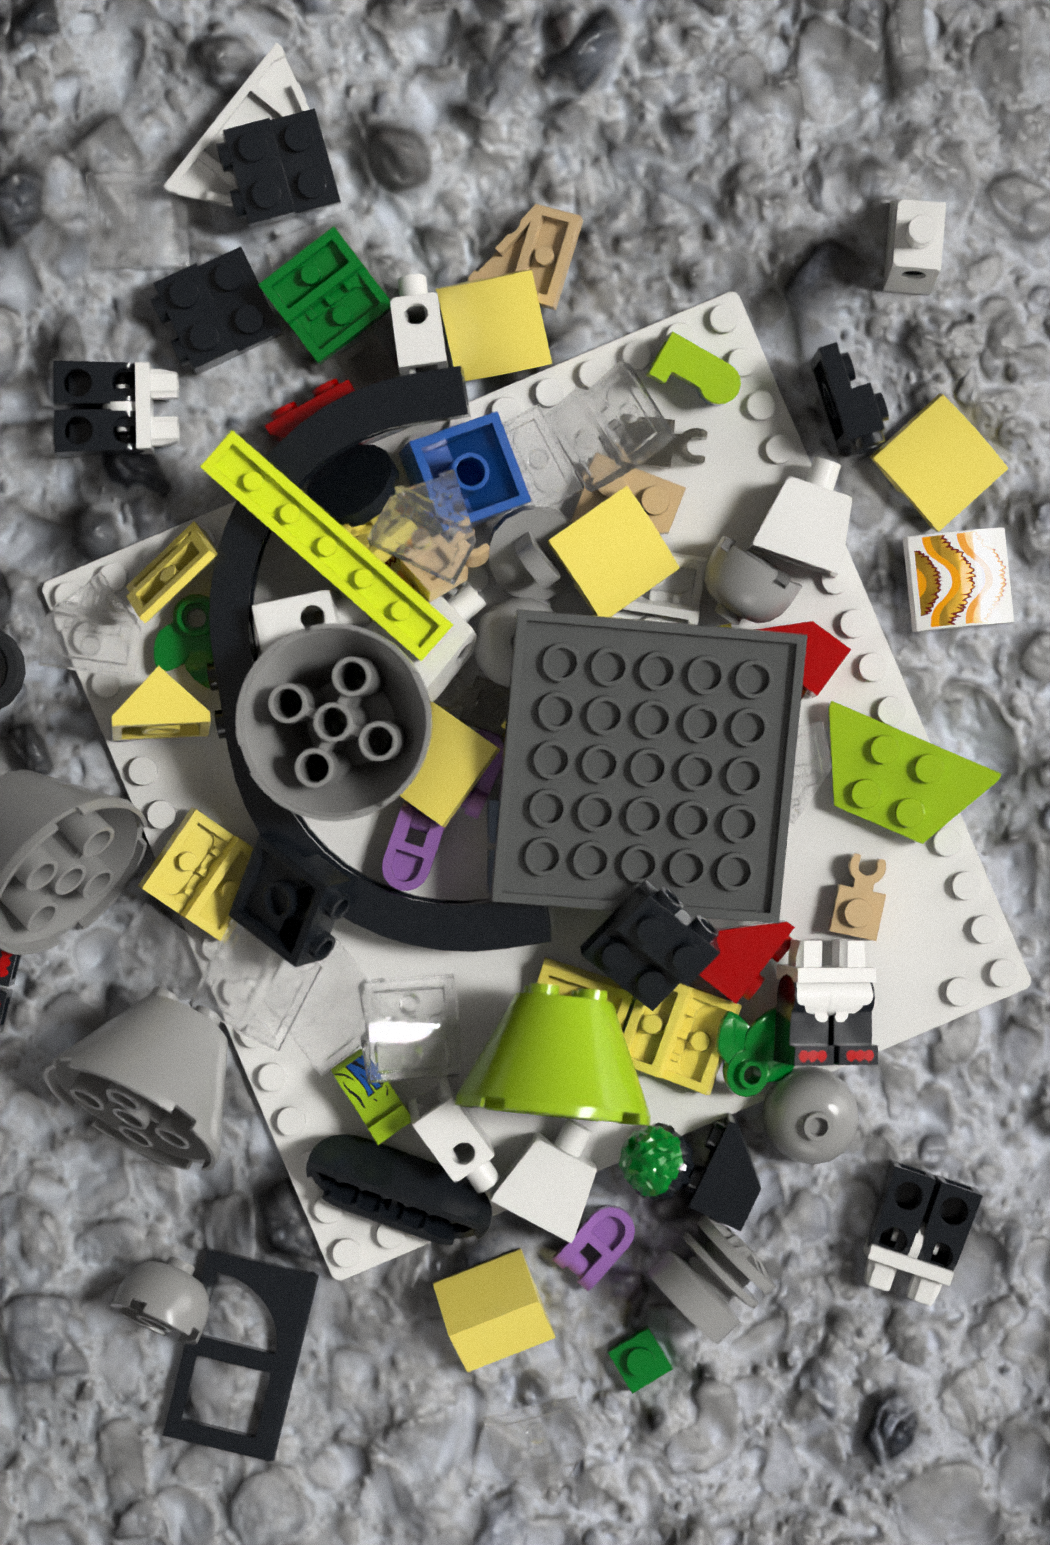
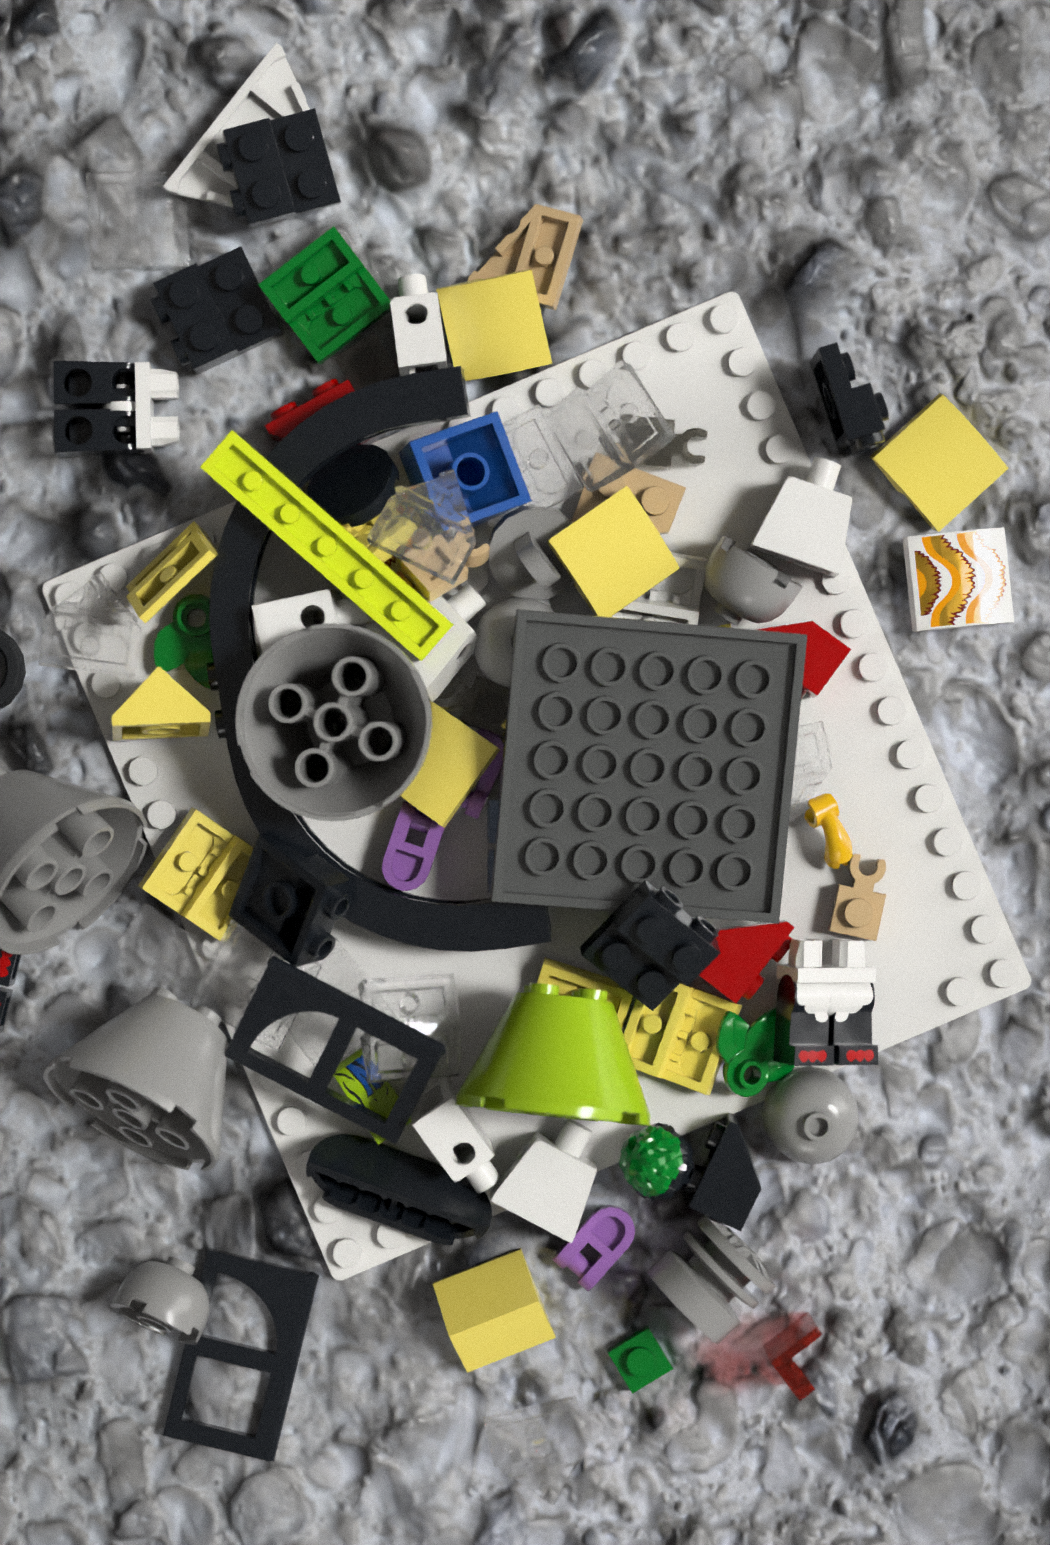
lime leg [646,331,741,405] -> none
lime wing [828,701,1002,844] -> none
black hips [863,1159,983,1306] -> none
white torso [883,199,946,295] -> none
none -> black window [224,956,446,1144]
none -> clear red panel [763,1312,822,1401]
none -> yellow arm [804,793,853,869]

